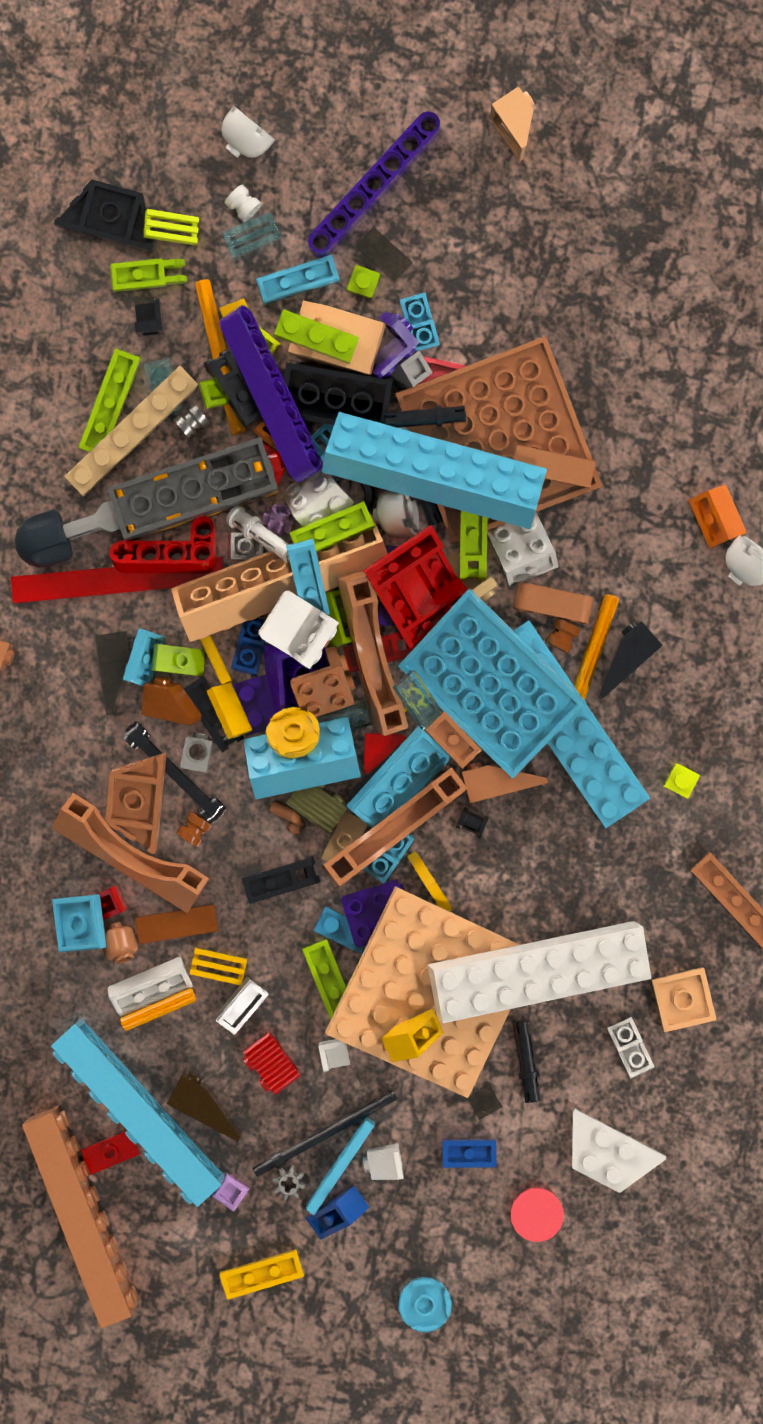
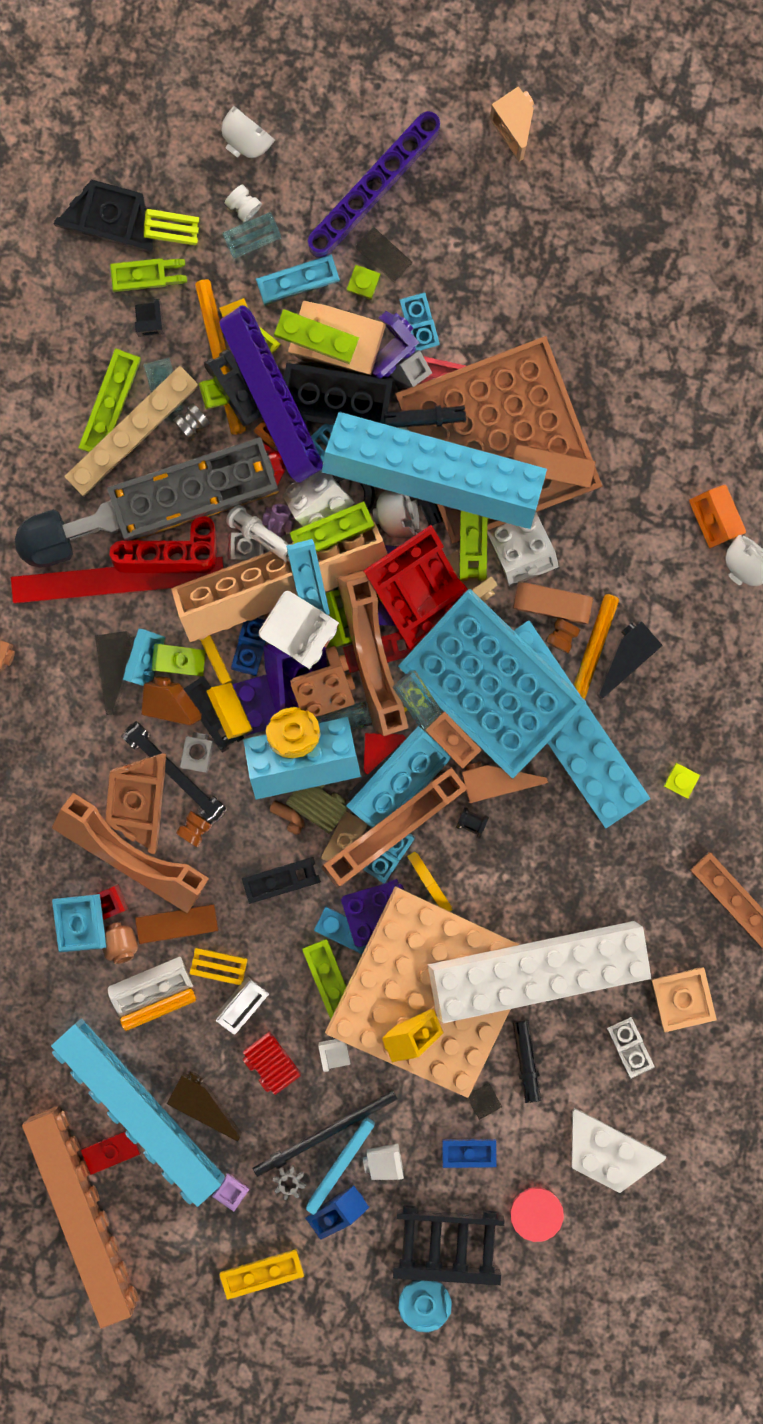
none -> black fence [393,1205,505,1286]

